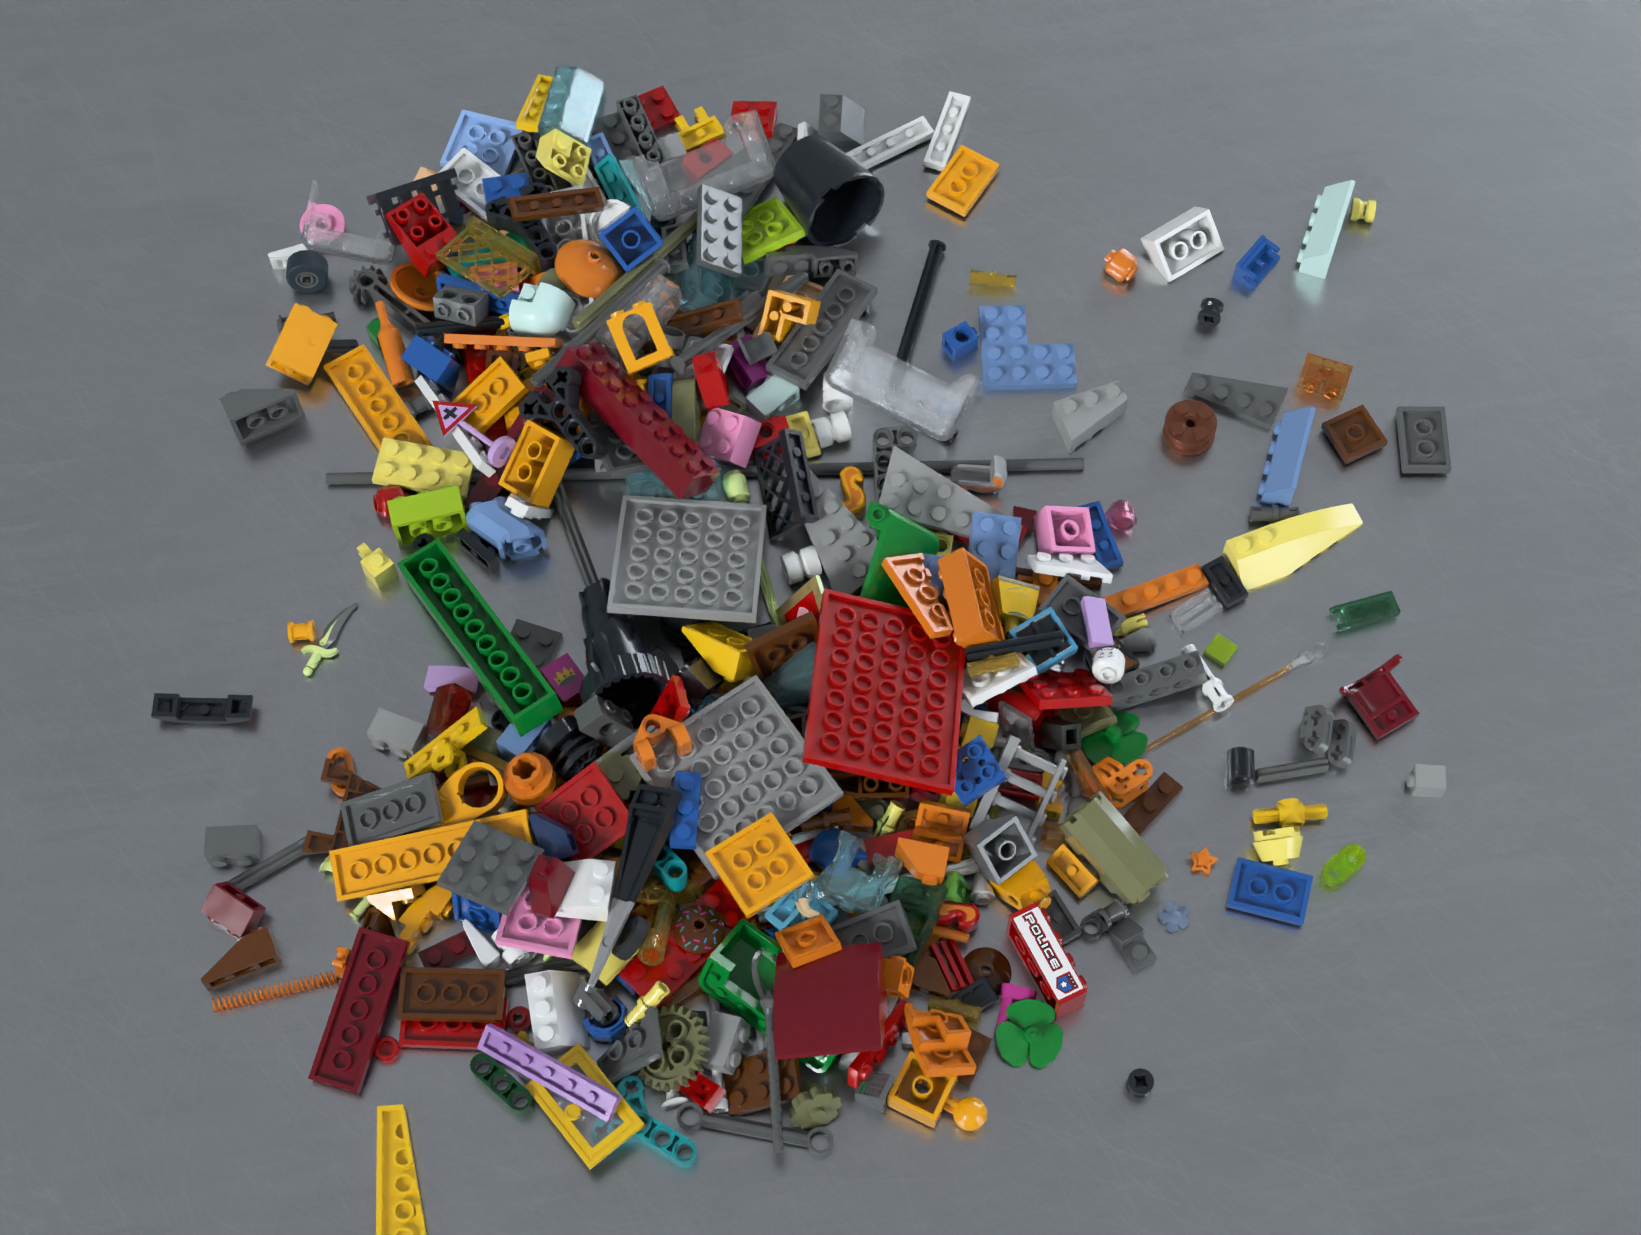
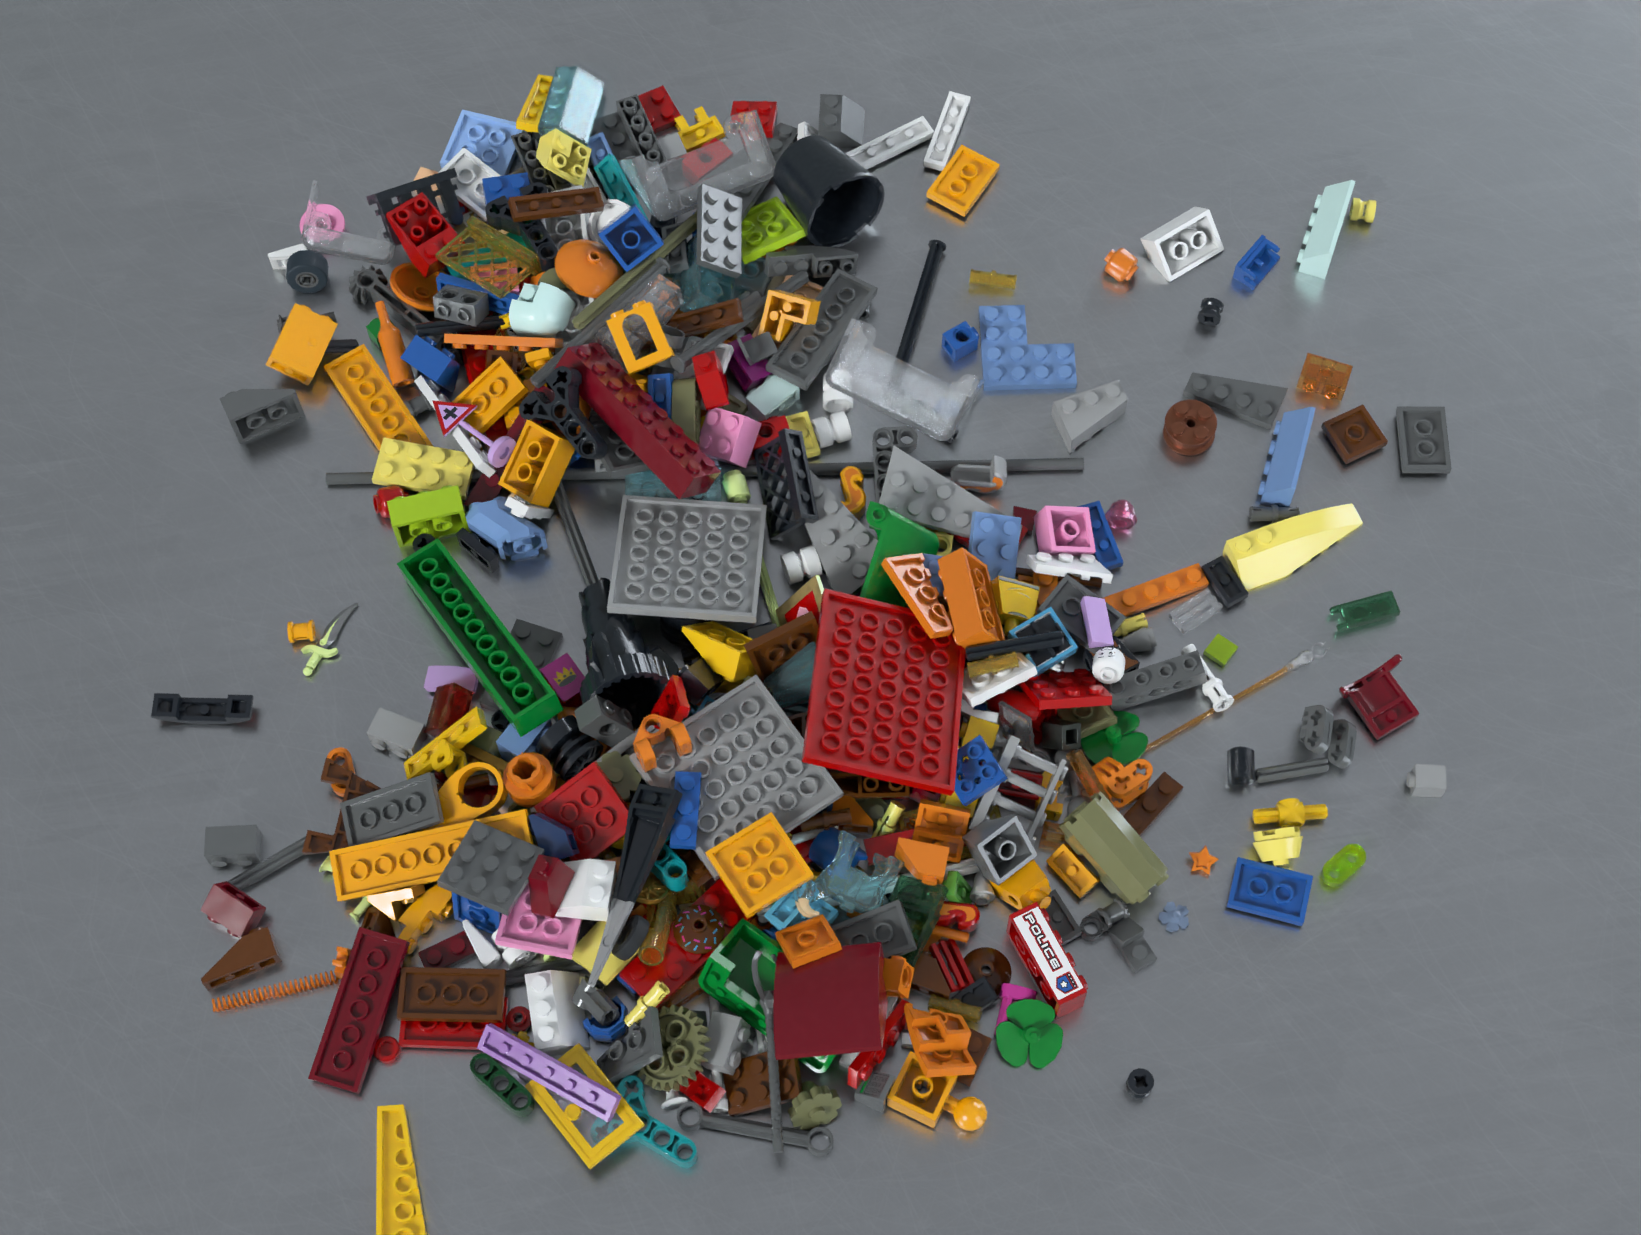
light yellow brick [356,542,398,590] -> none

